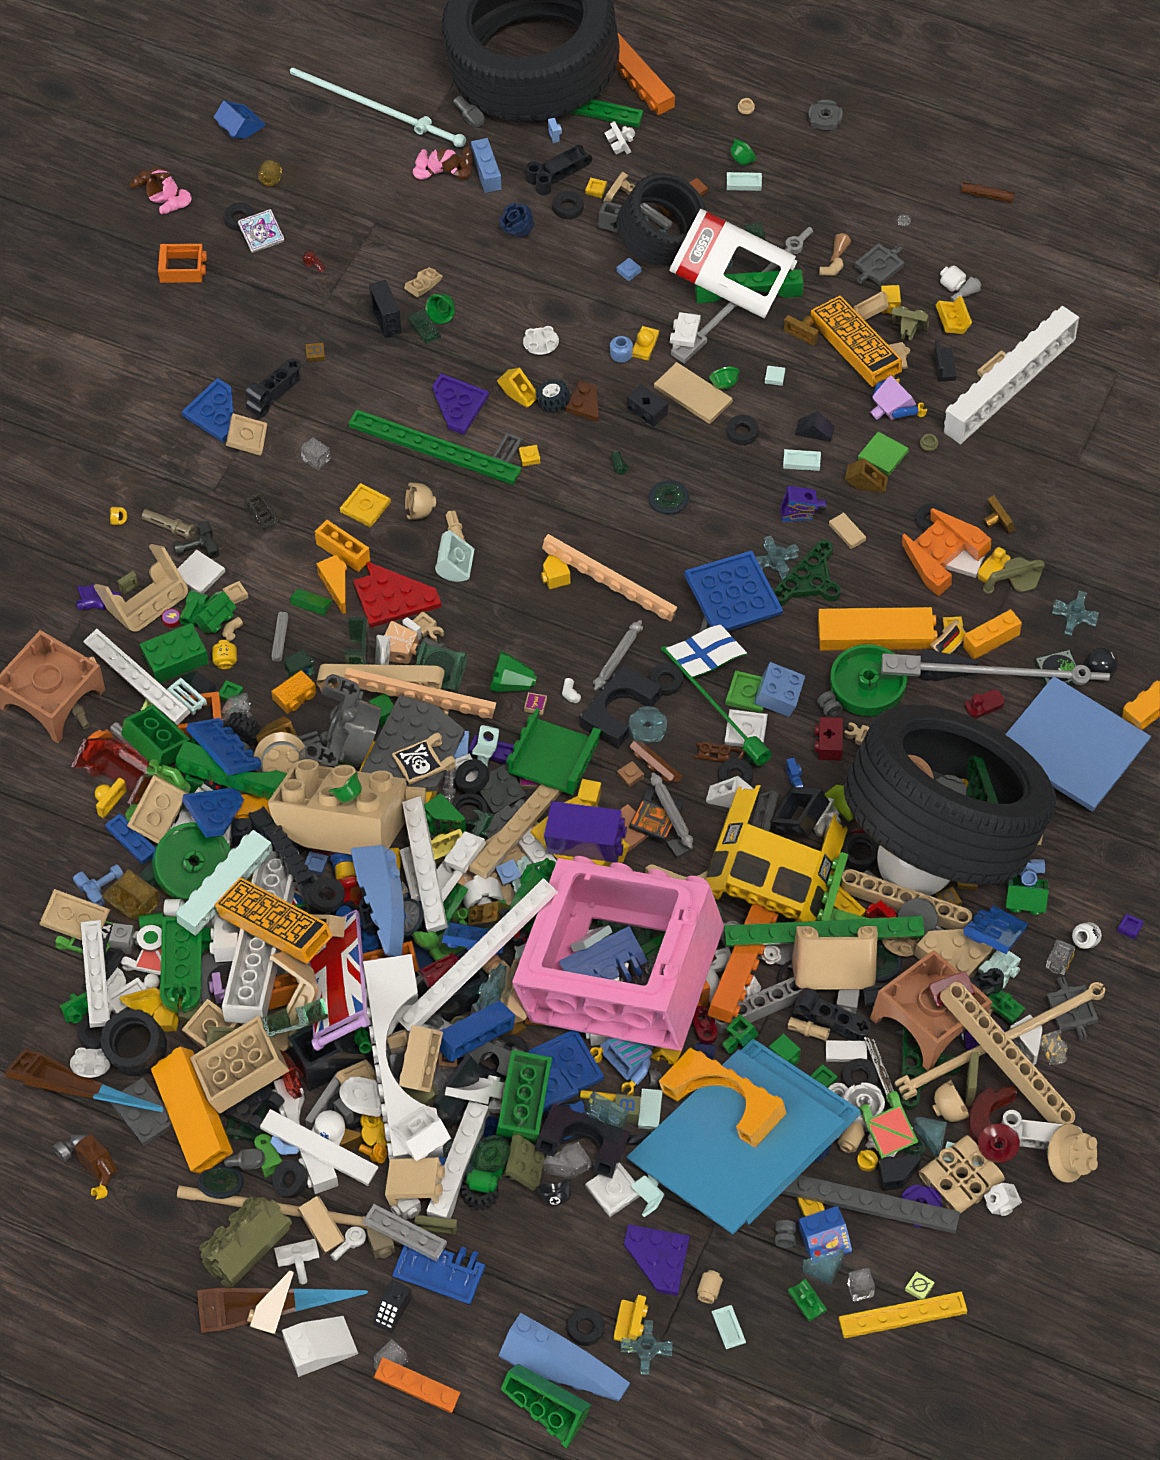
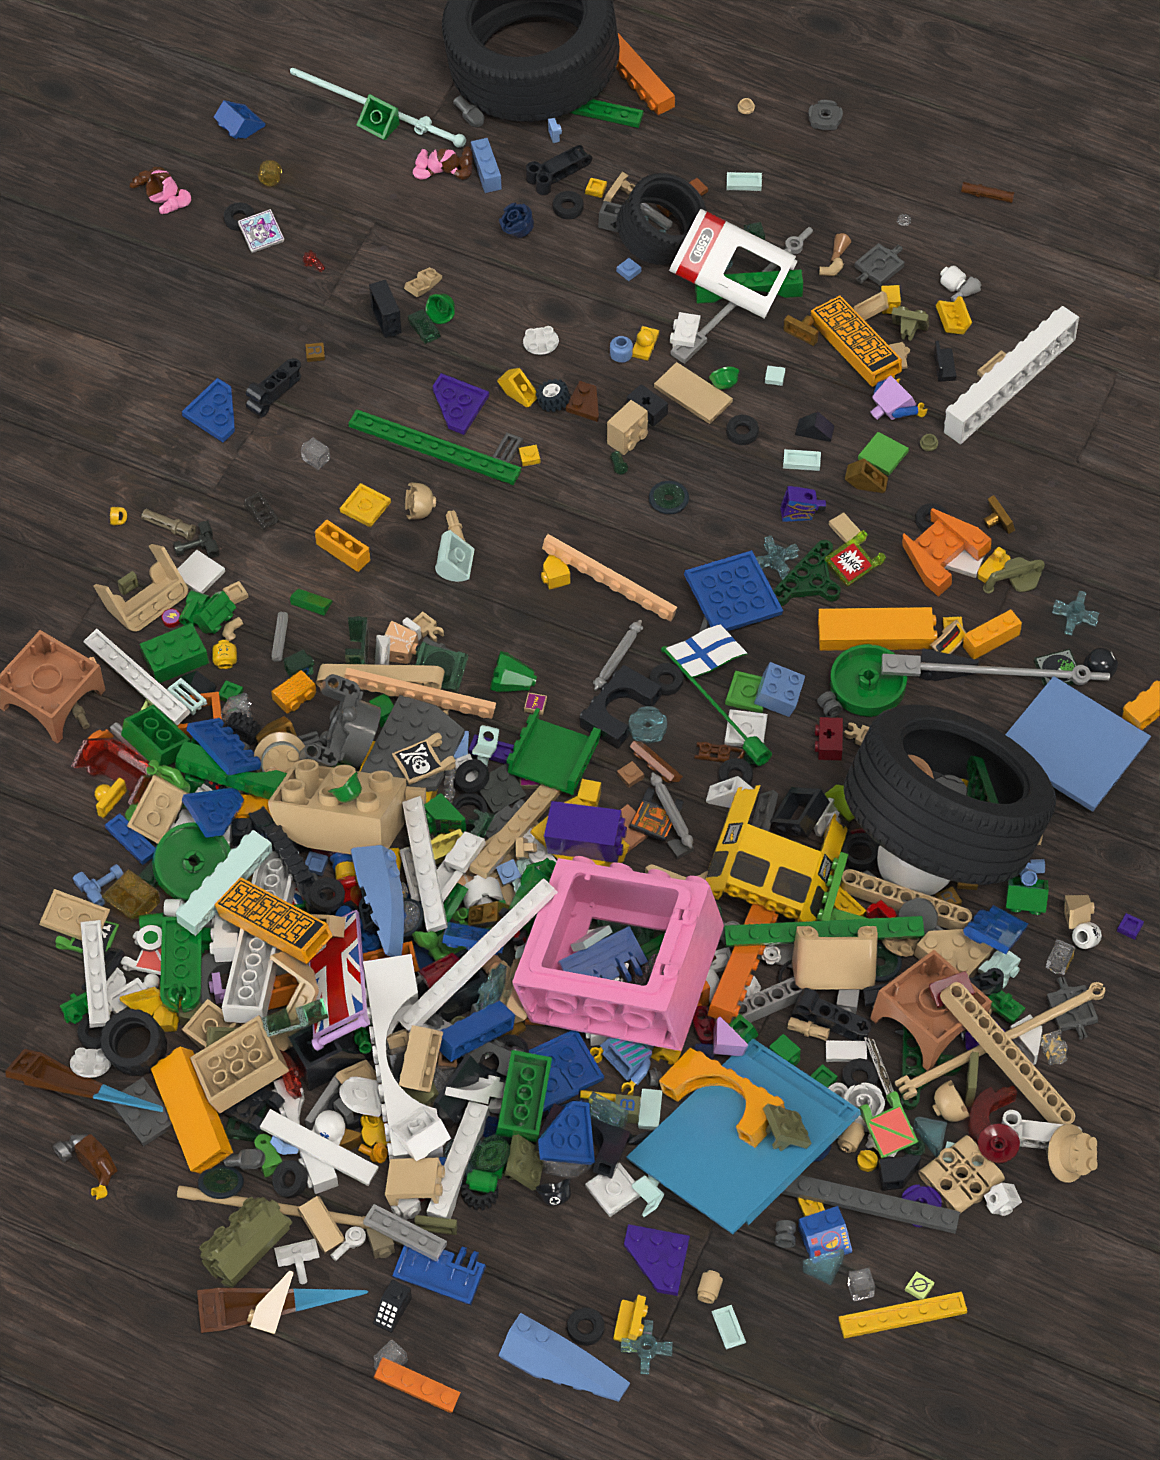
dark purple arm [76,584,121,610] -> none
light grey brick [109,923,135,954] -> none
orange window [158,244,207,283] -> none
tan tile [226,413,267,456] -> none
white slope [282,1316,358,1377] -> none
light orange slope [317,555,347,614] -> none
red wing [353,562,442,628] -> none
green wedge [501,1364,591,1449] -> none
white arm [562,678,581,703] -> none
white hips [605,121,635,155] -> none
green helmet [730,139,756,166] -> none
blue plate [786,758,803,788] -> none
green hips [788,1279,827,1321] -> none
dark red piece [965,690,1005,719] -> none
none -> green slope [356,94,399,140]
none -> tan tile [515,837,537,859]
none -> blue plate [538,1101,595,1165]
none -> tan brick [607,400,648,455]
none -> lavender slope [713,1017,748,1056]
none -> olive plate [763,1103,812,1151]
none -> flag [824,530,886,587]
none -> tan slope [1064,895,1094,929]

